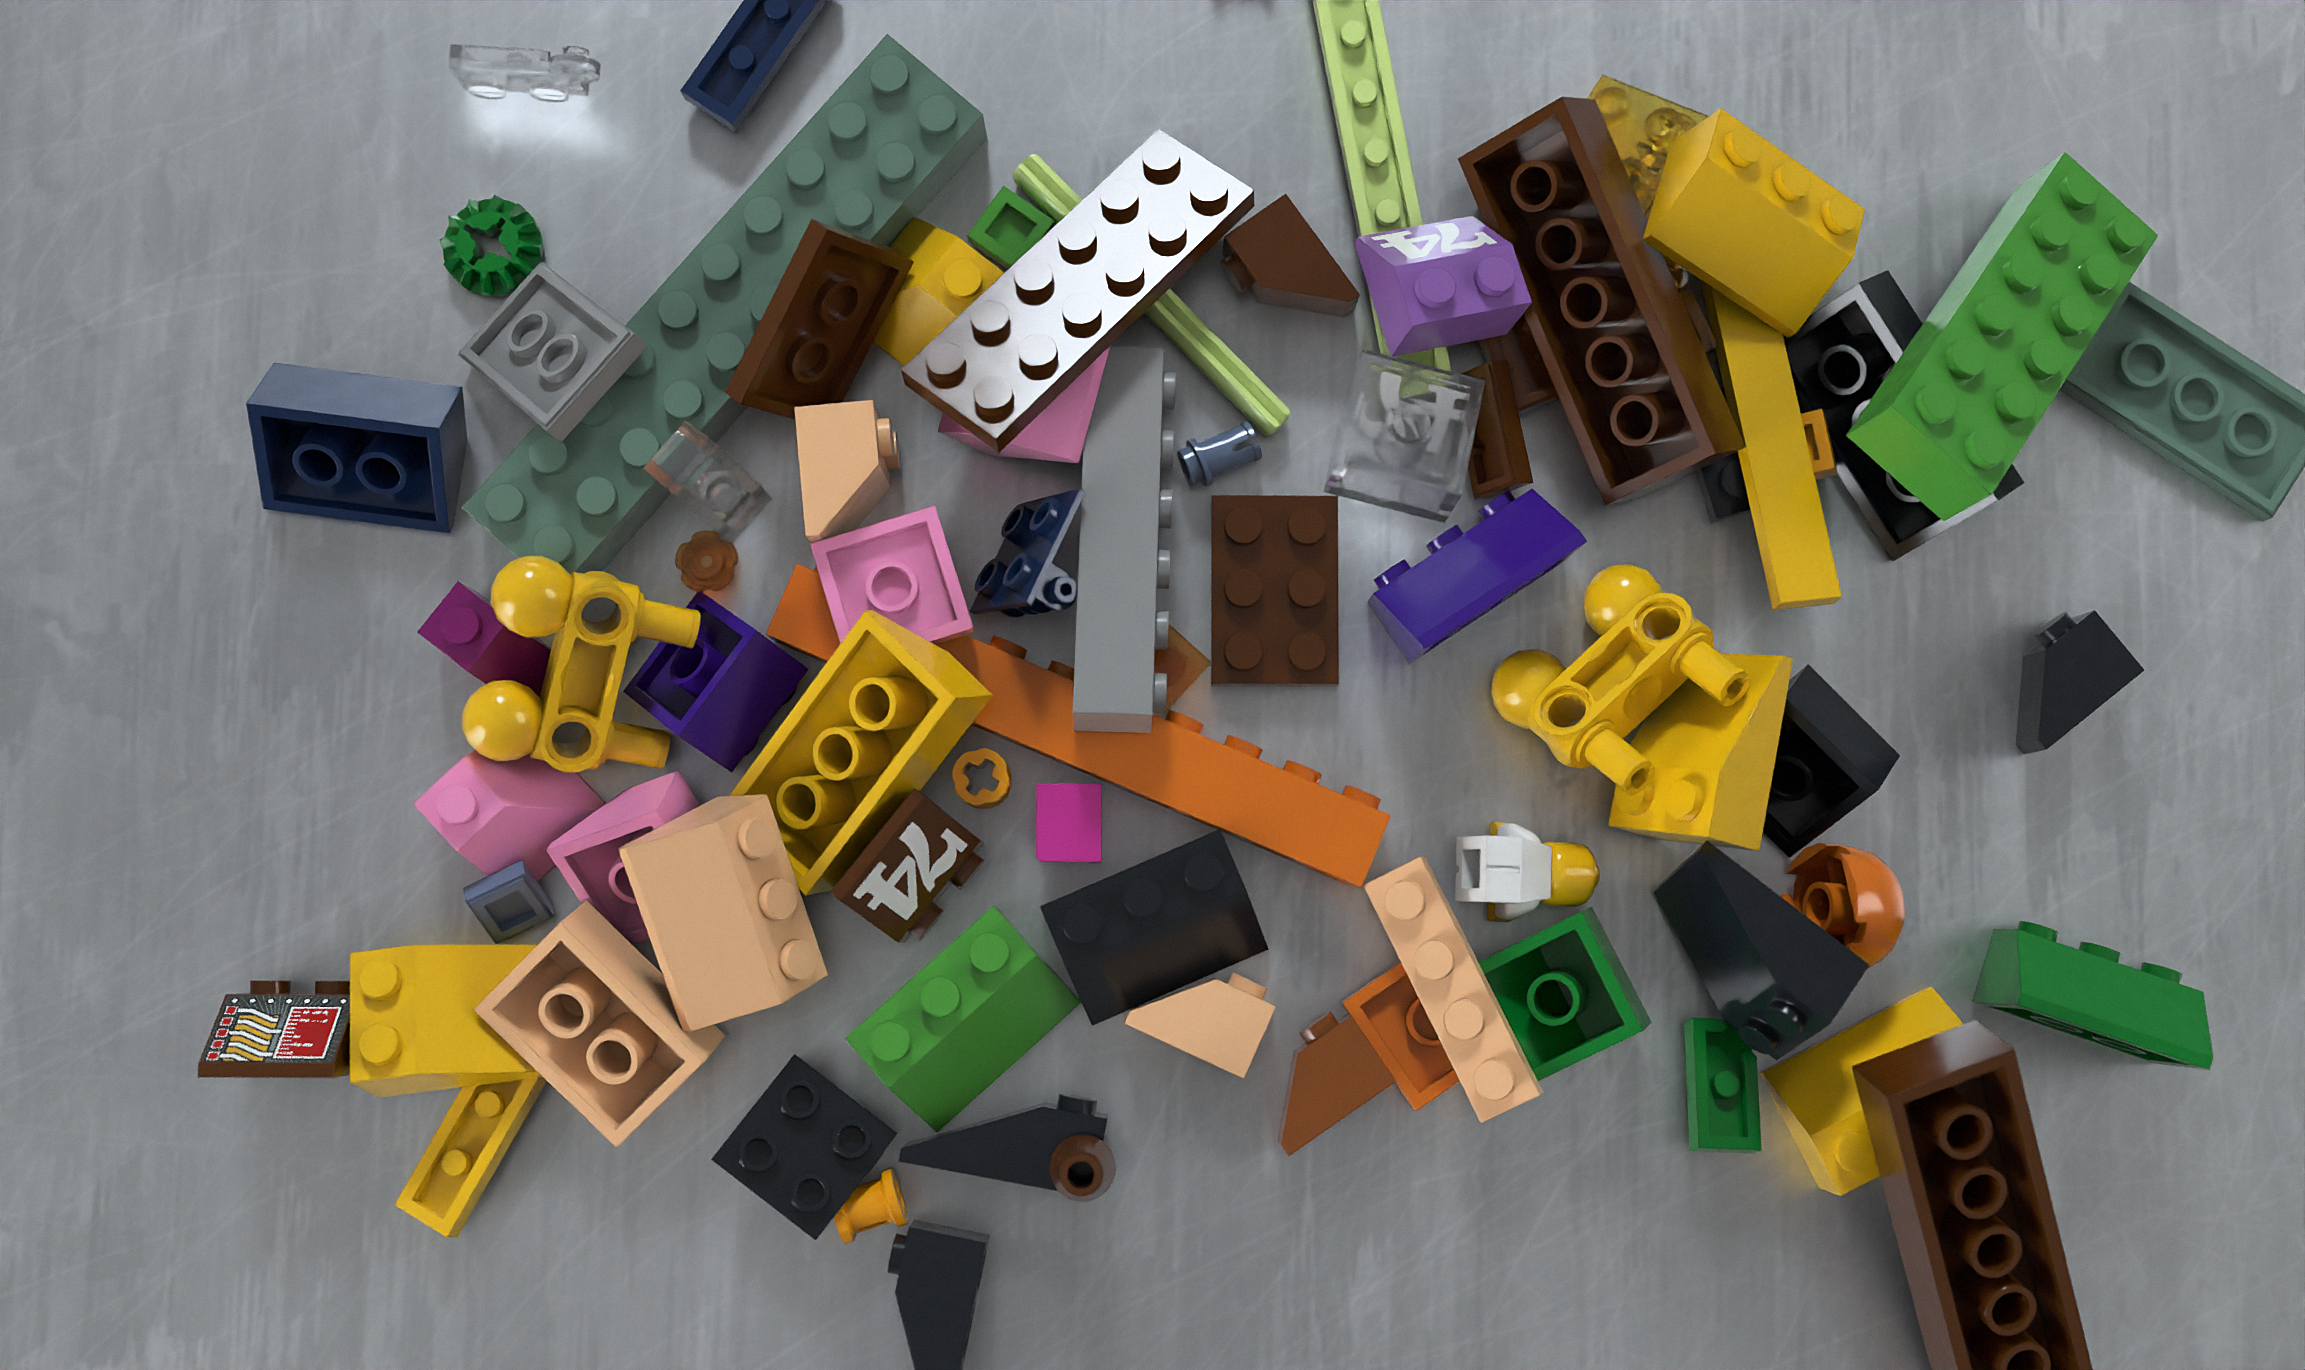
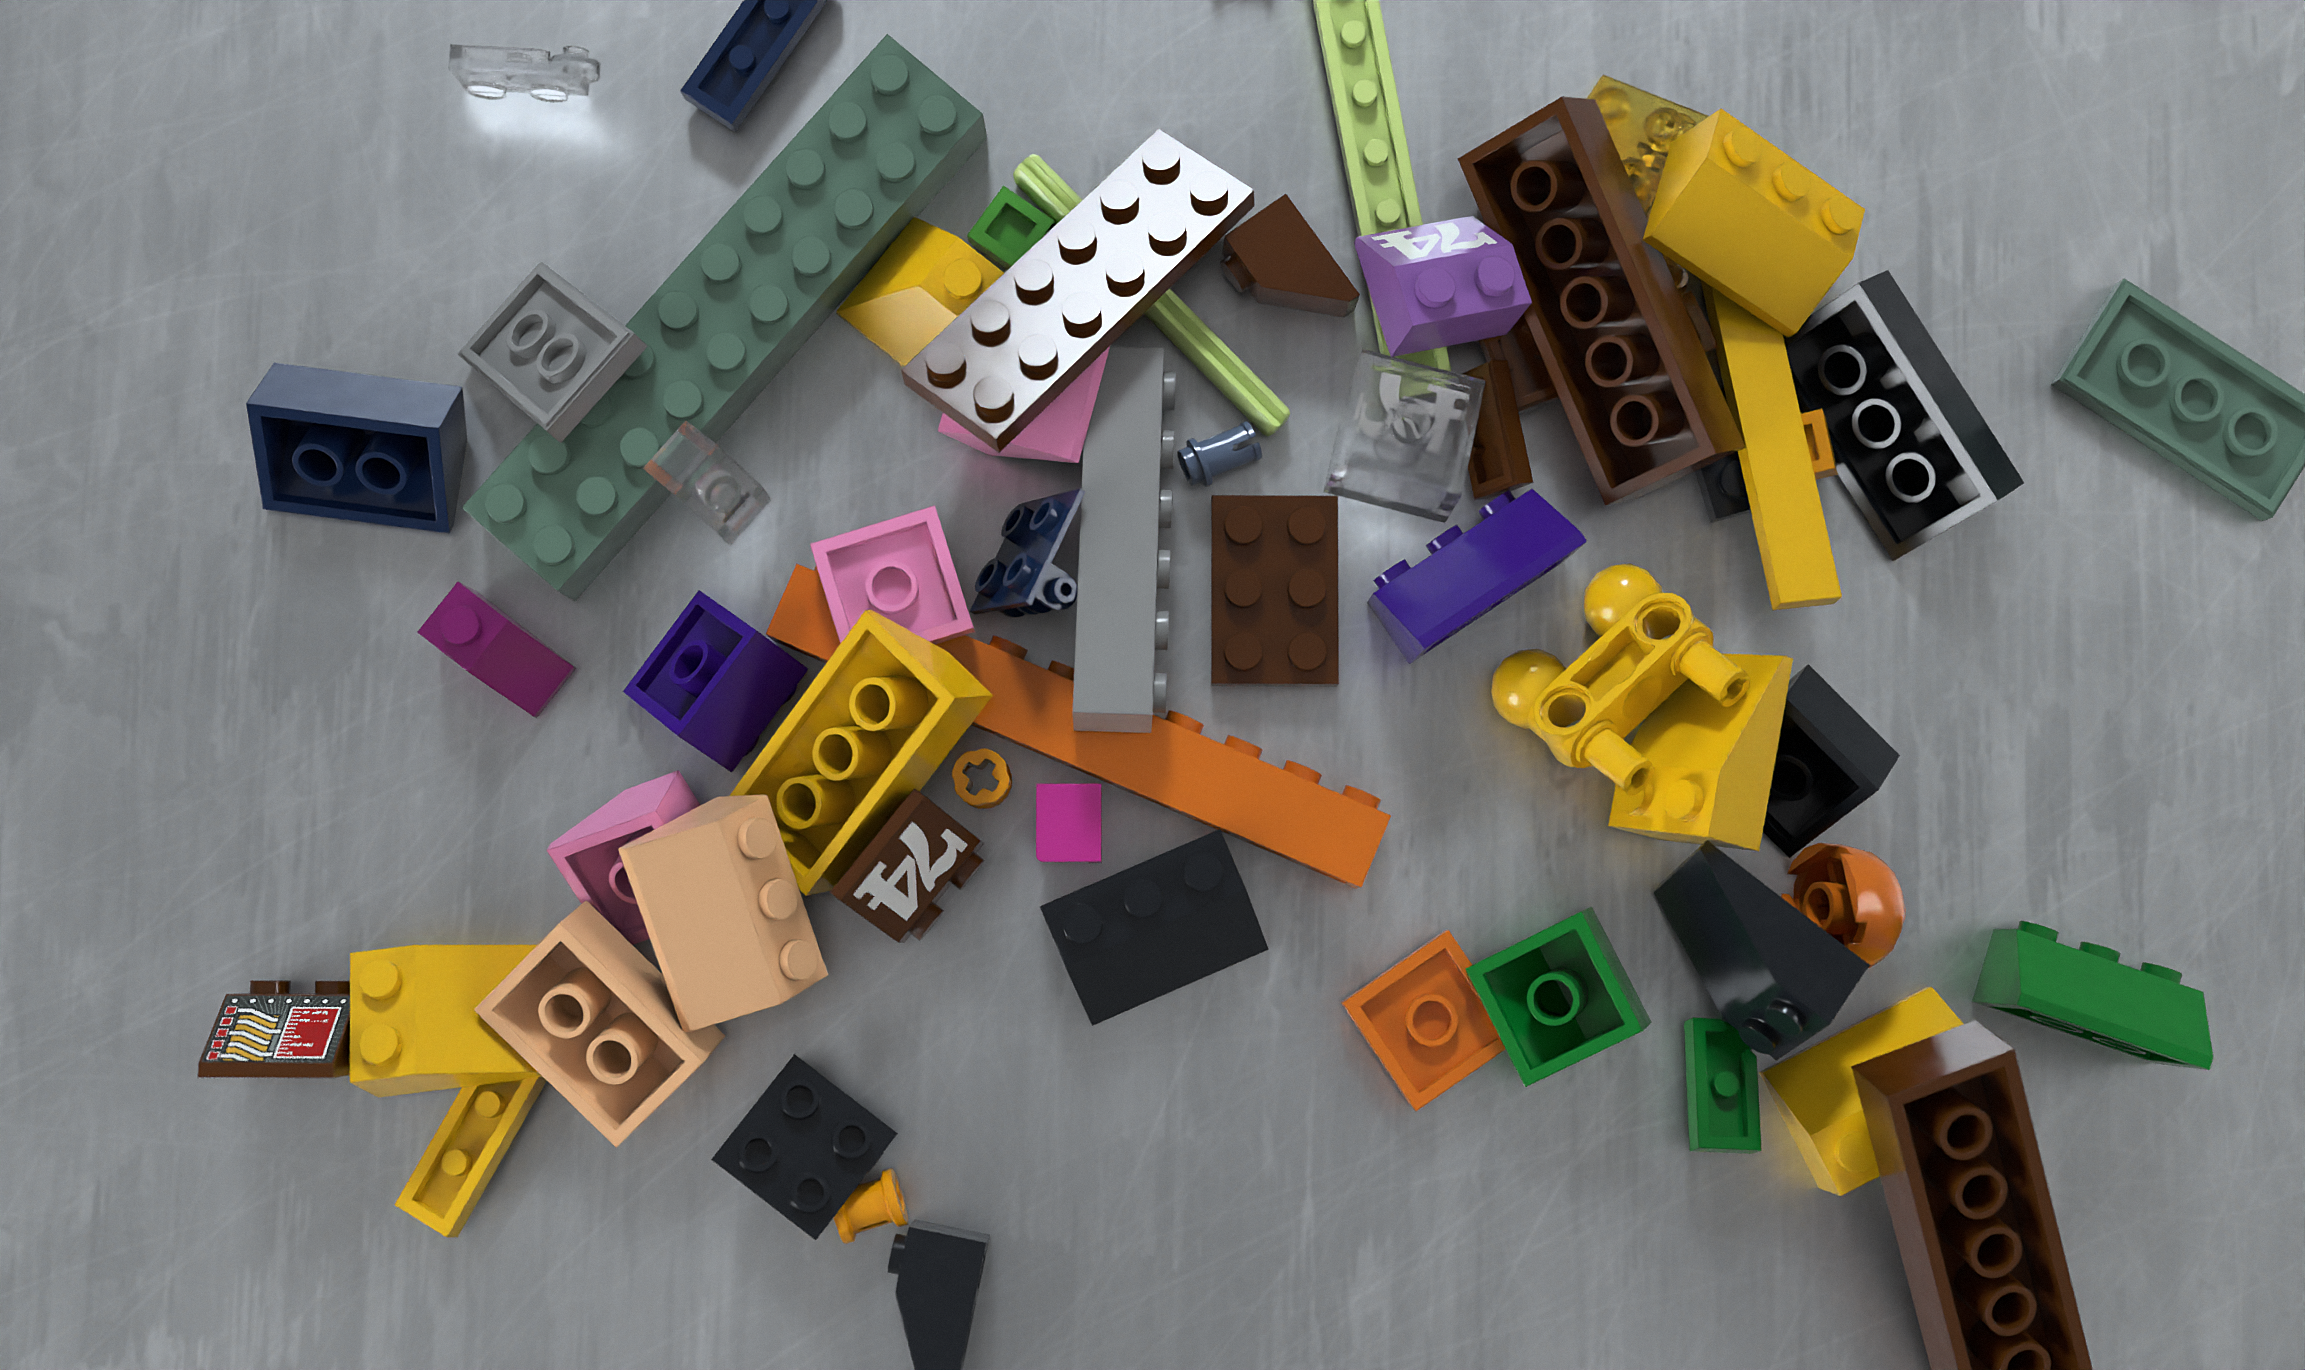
bright pink slope [413,750,606,883] -> none
green gear [439,195,543,296] -> none
yellow piece [462,556,700,772] -> none
sand blue tile [463,860,555,944] -> none
clear orange plate [675,530,738,592] -> none
reddish brown plate [725,219,914,419] -> none
light nougat slope [794,400,901,543] -> none
bright green slope [845,906,1081,1132] -> none
black slope [898,1094,1108,1191] -> none
reddish brown cone [1049,1134,1116,1202] -> none
light nougat slope [1124,973,1276,1079] -> none
clear orange plate [1154,623,1211,711] -> none
dark orange slope [1277,1011,1396,1156] -> none
light nougat plate [1363,856,1543,1123] -> none
white piece [1455,822,1600,922] -> none
bright green brick [1846,152,2158,521] -> none
black slope [2016,610,2144,754] -> none

